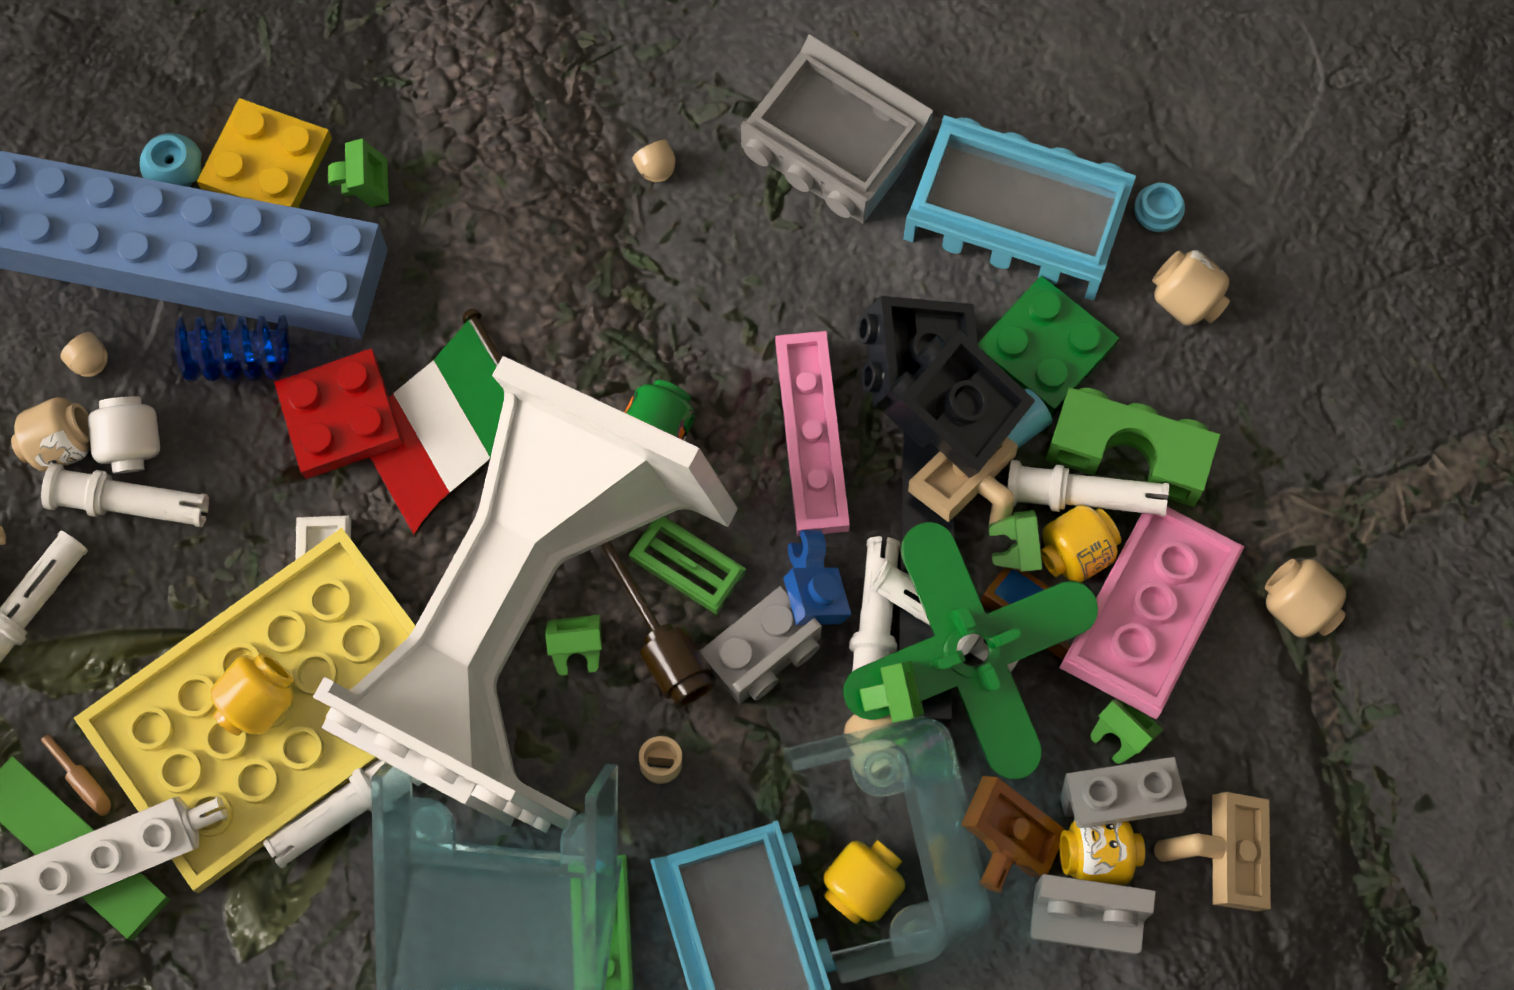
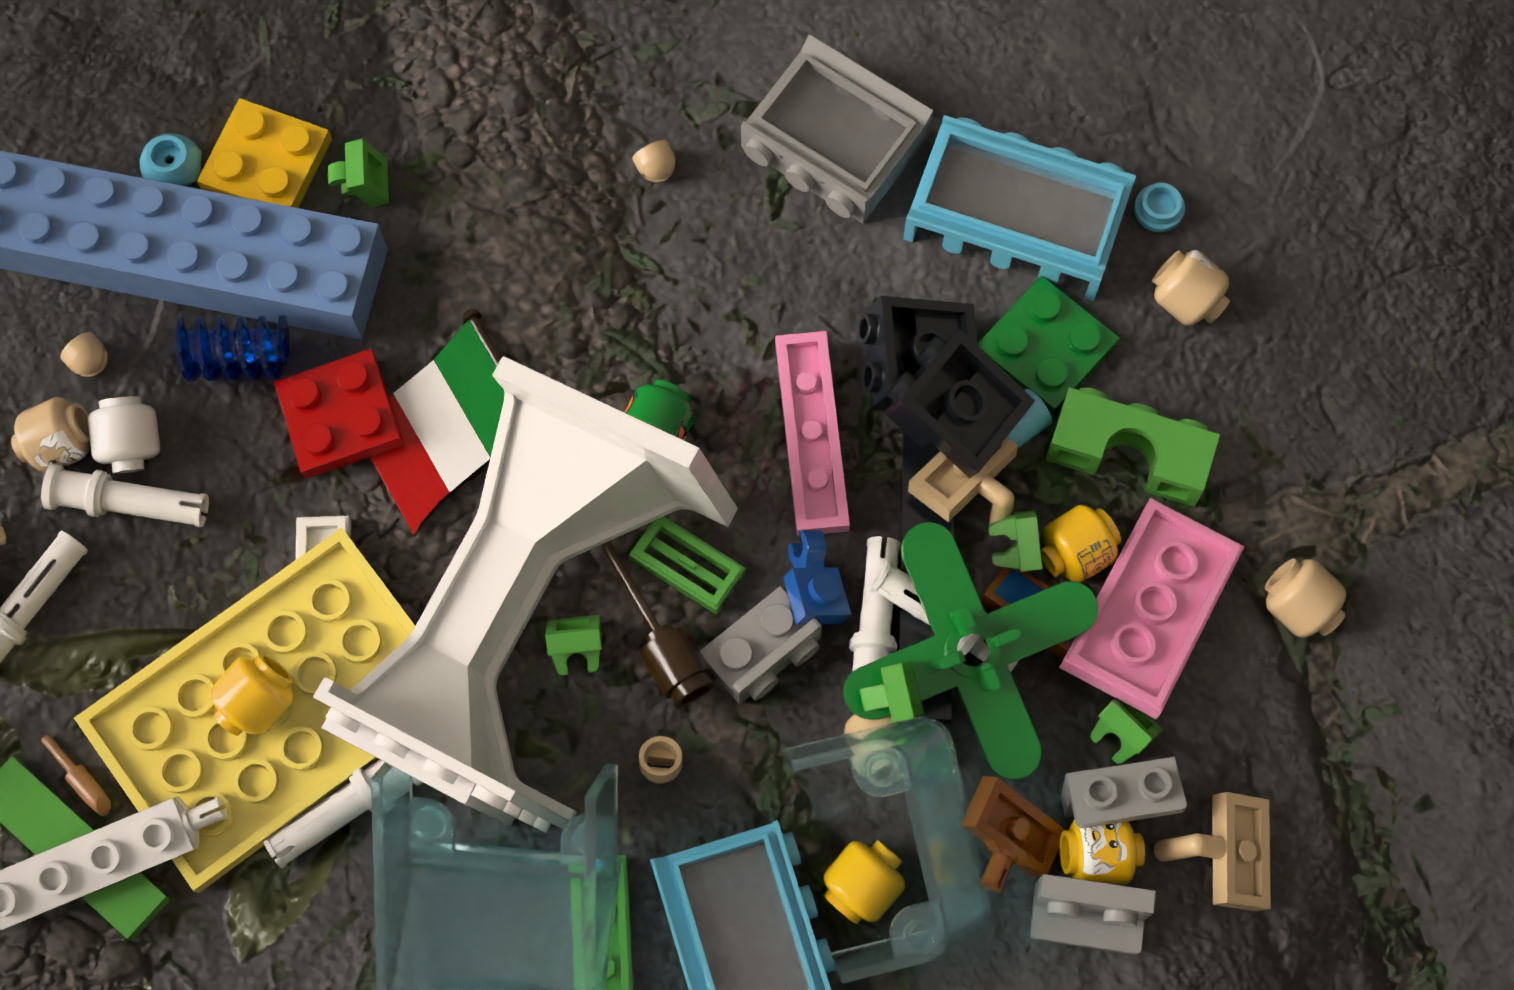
white pin [1008,460,1169,517] -> none

